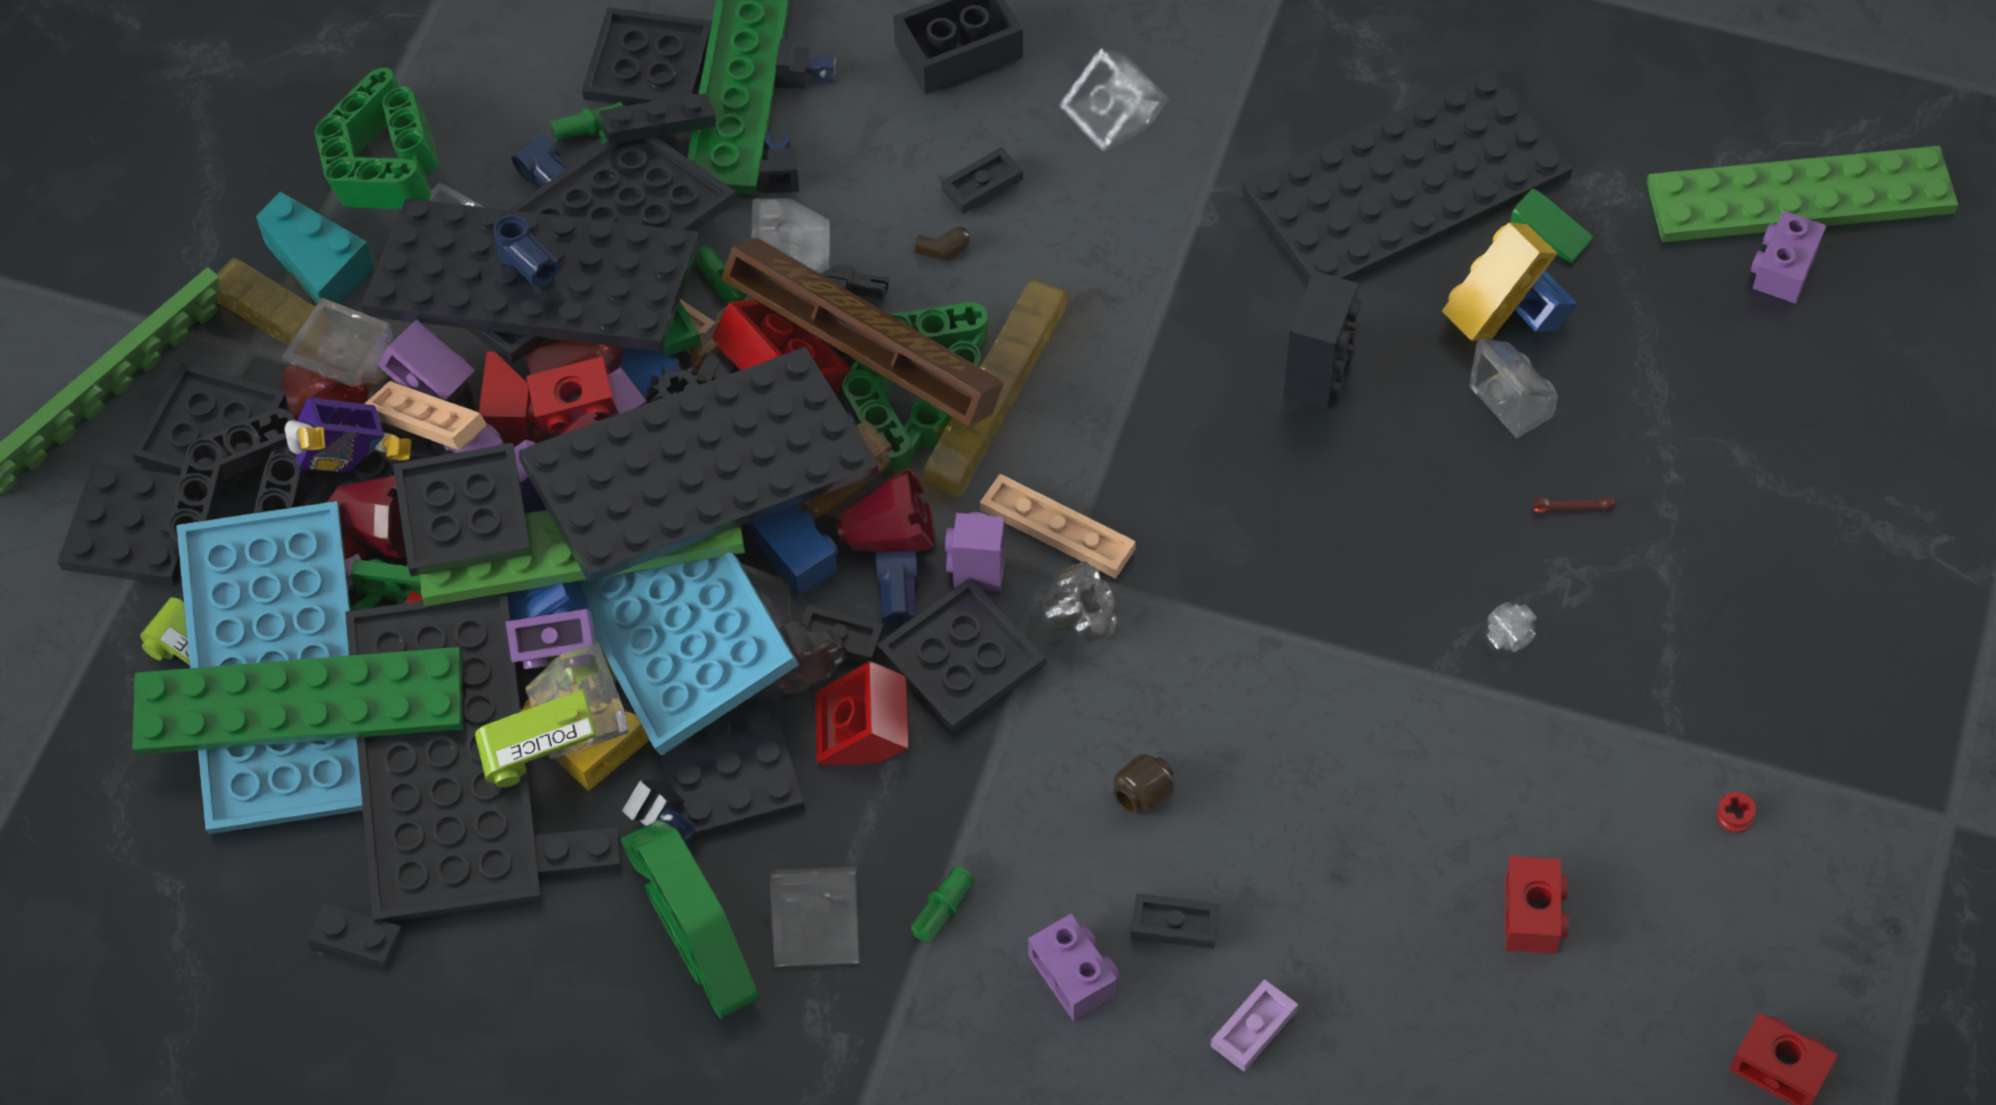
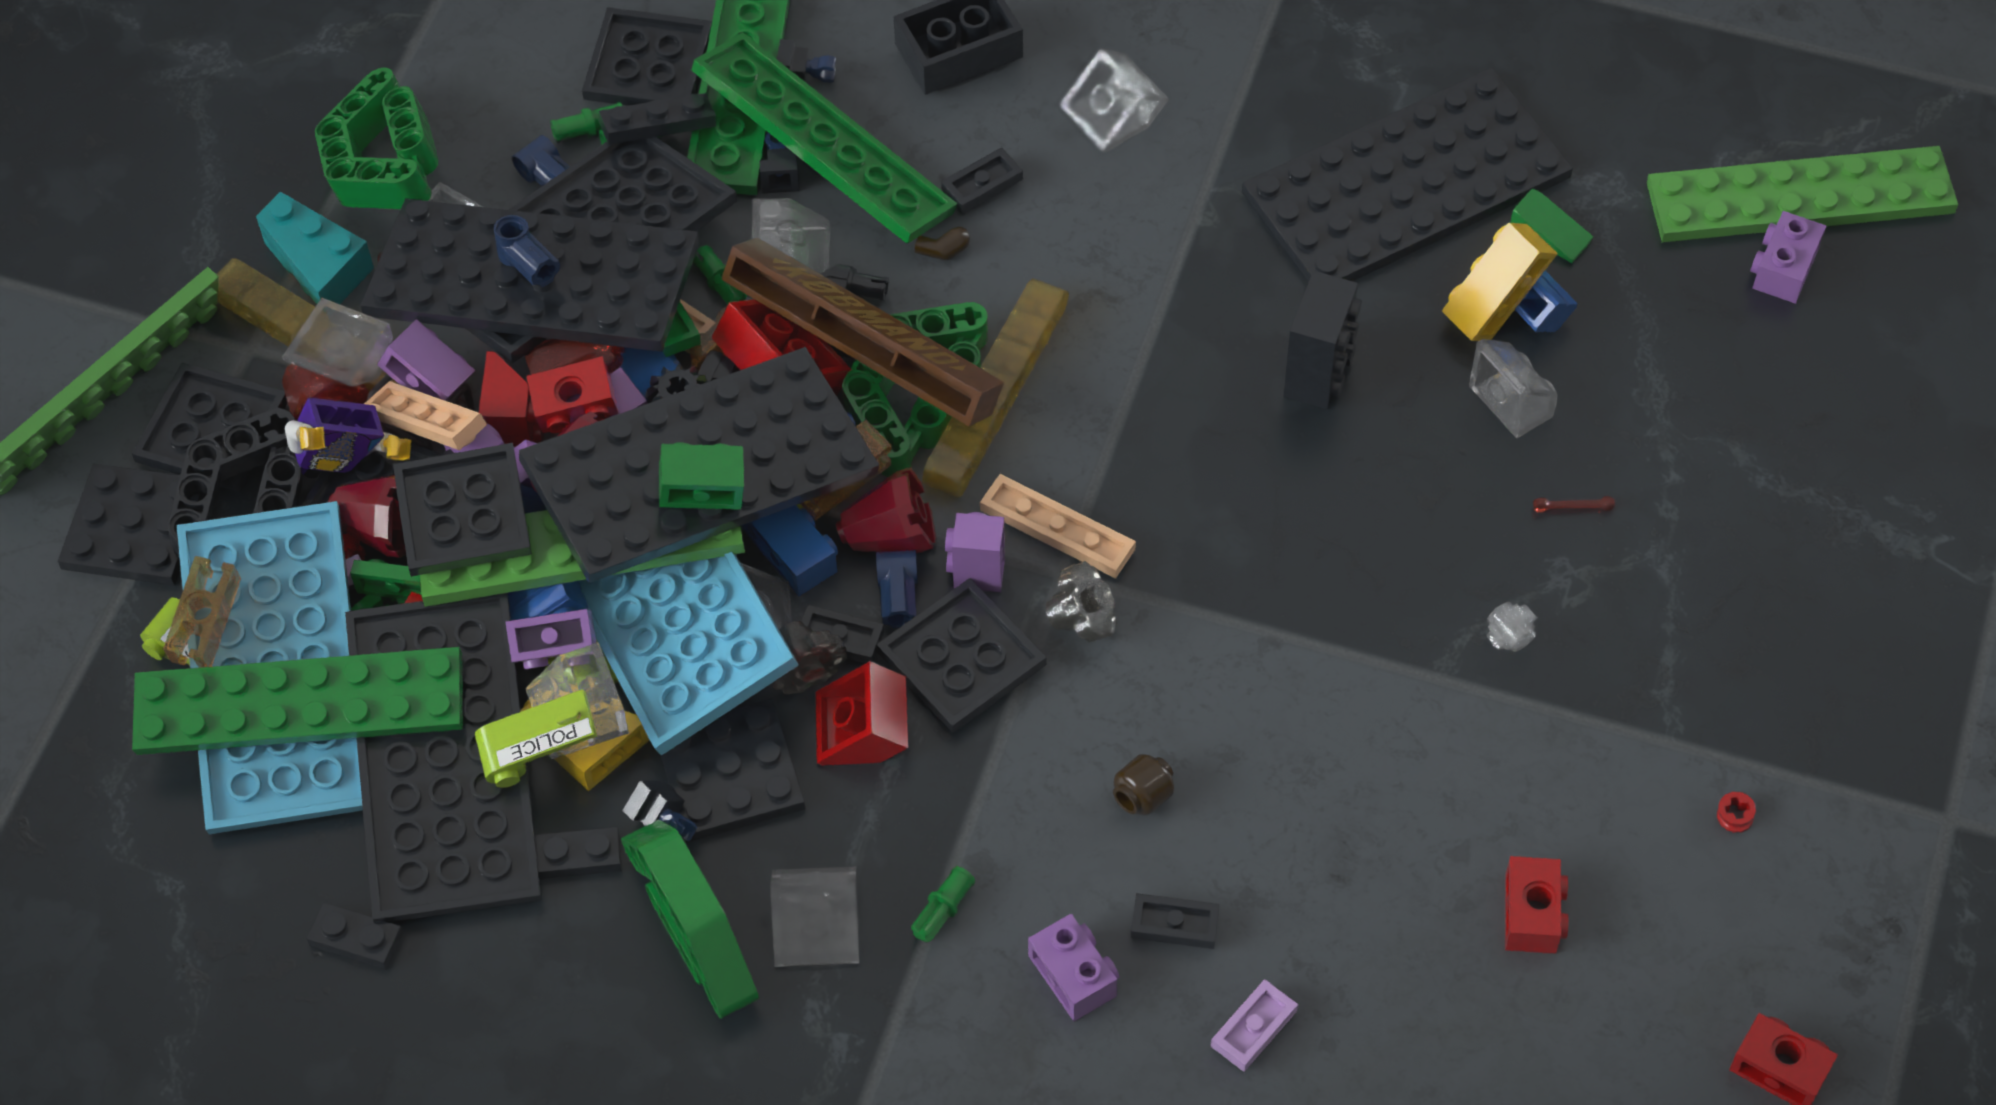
none -> clear orange piece [163,556,241,668]
none -> green brick [659,442,744,510]
none -> green plate [691,32,958,244]

